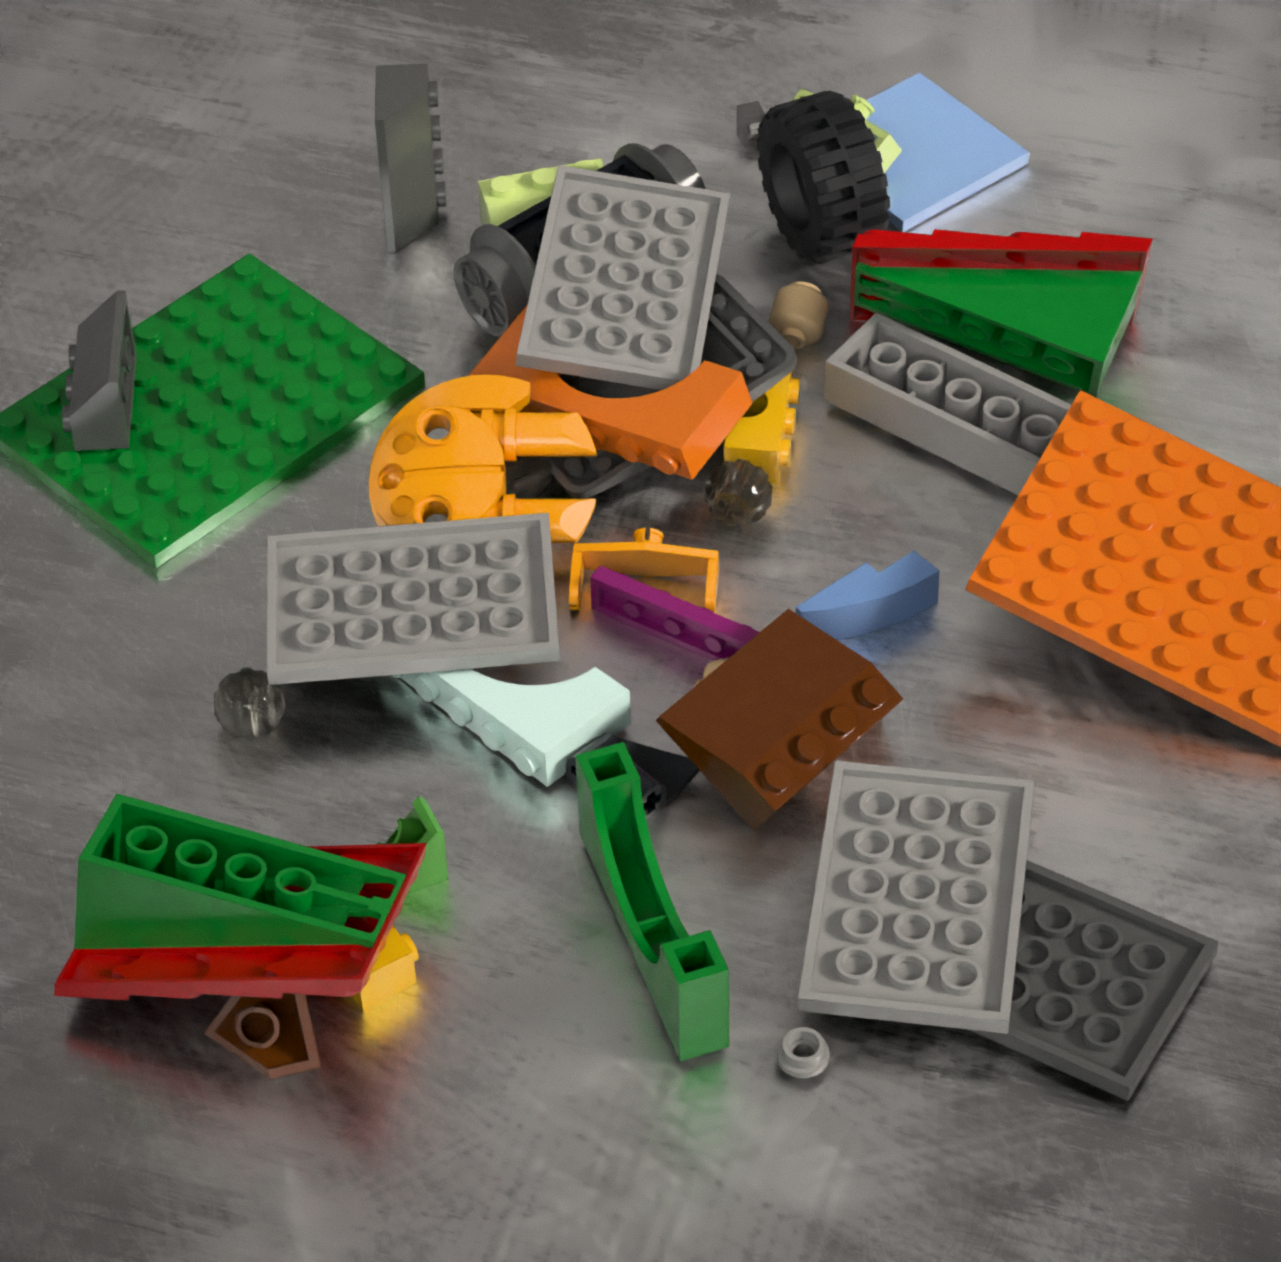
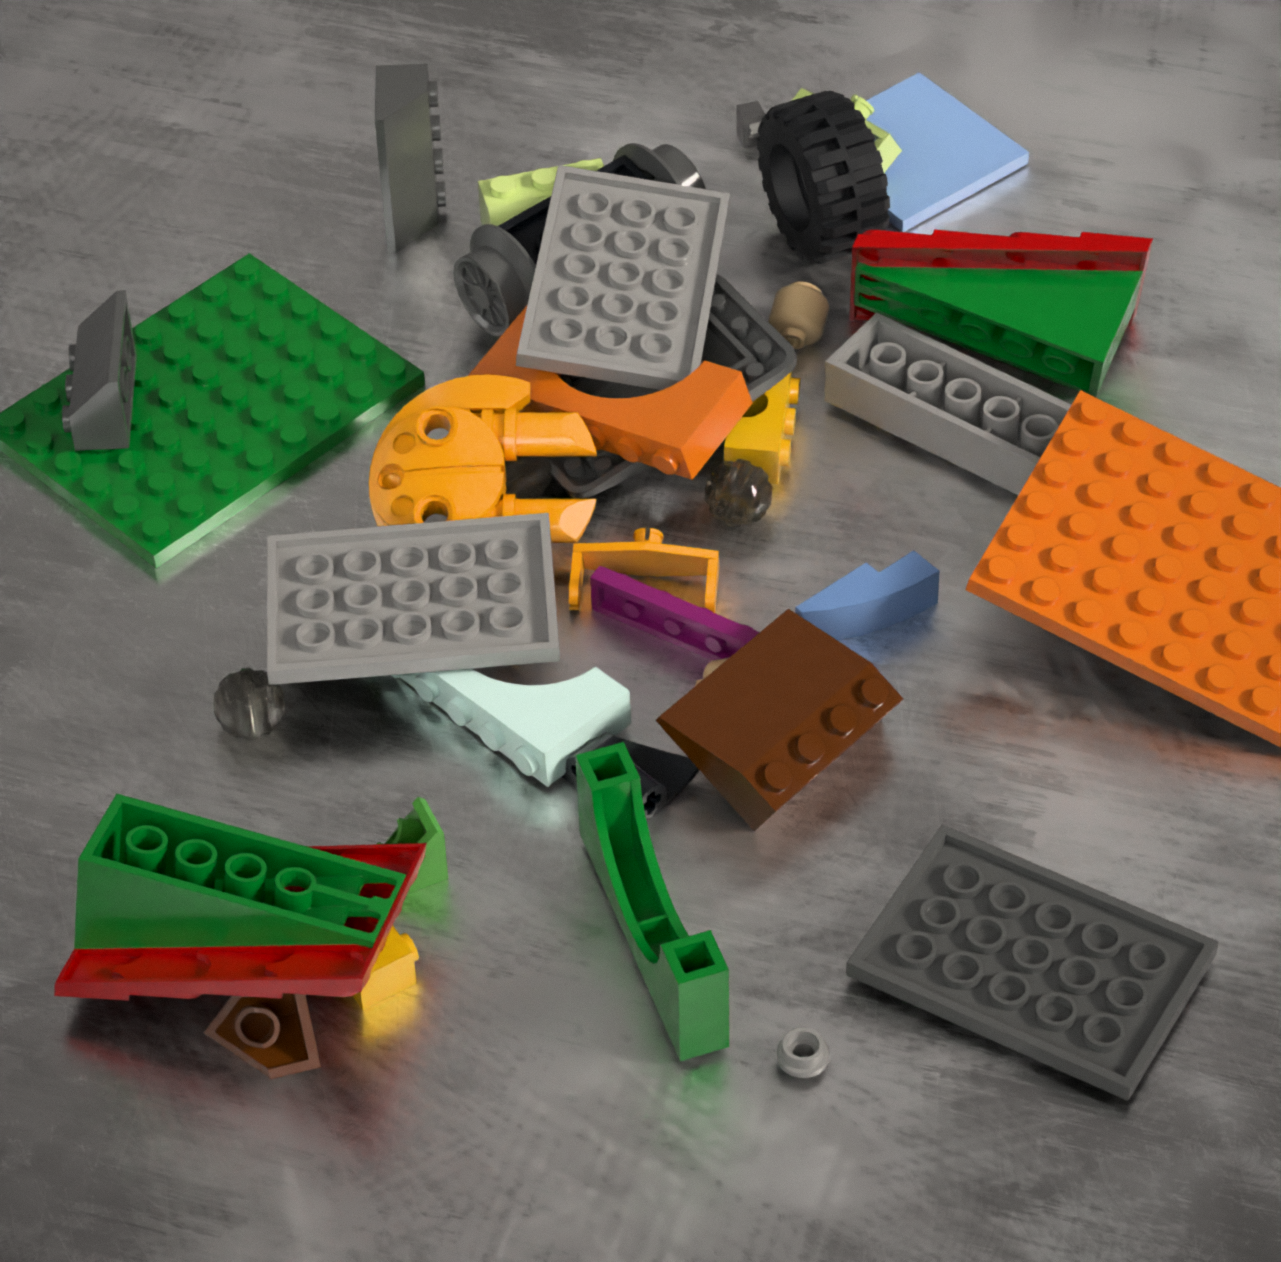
light grey plate [798,760,1035,1034] -> none

